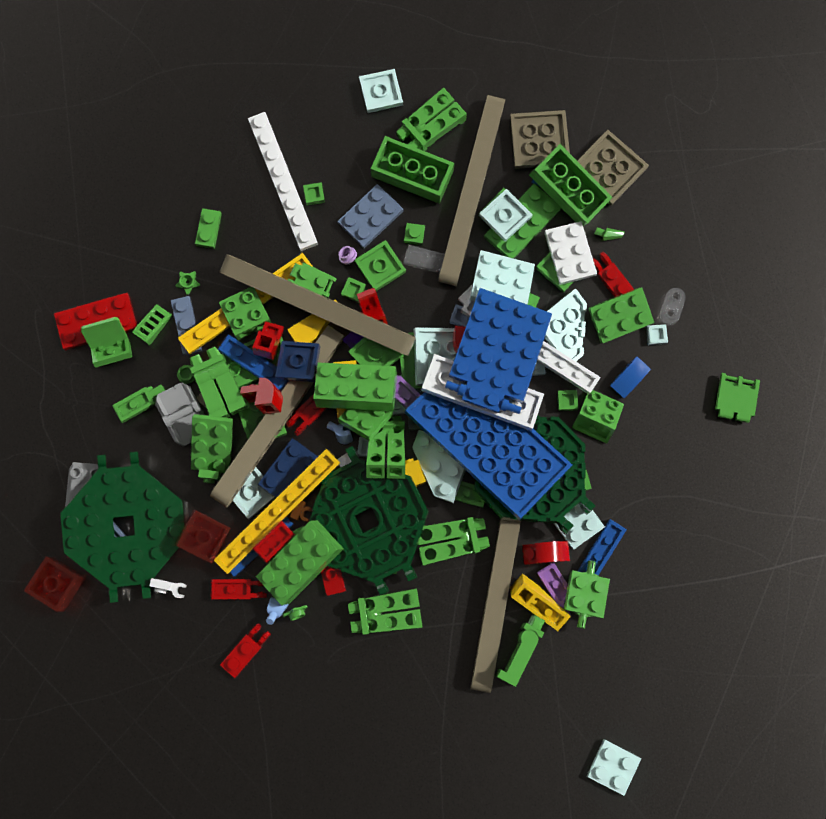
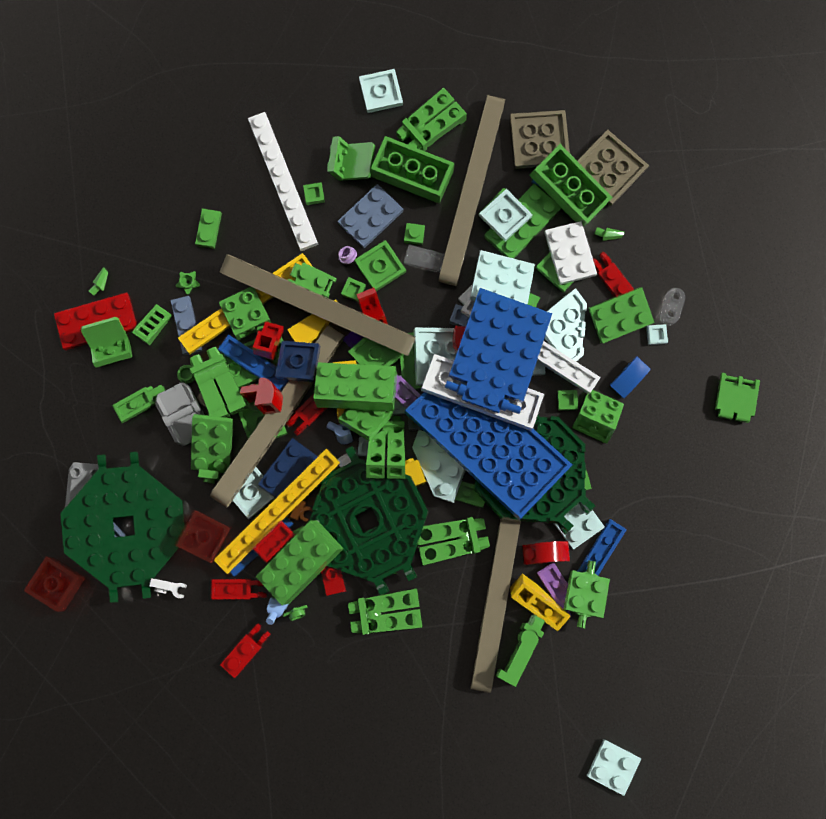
none -> bright green bar [89,267,108,296]
none -> bright green bracket [327,136,375,180]

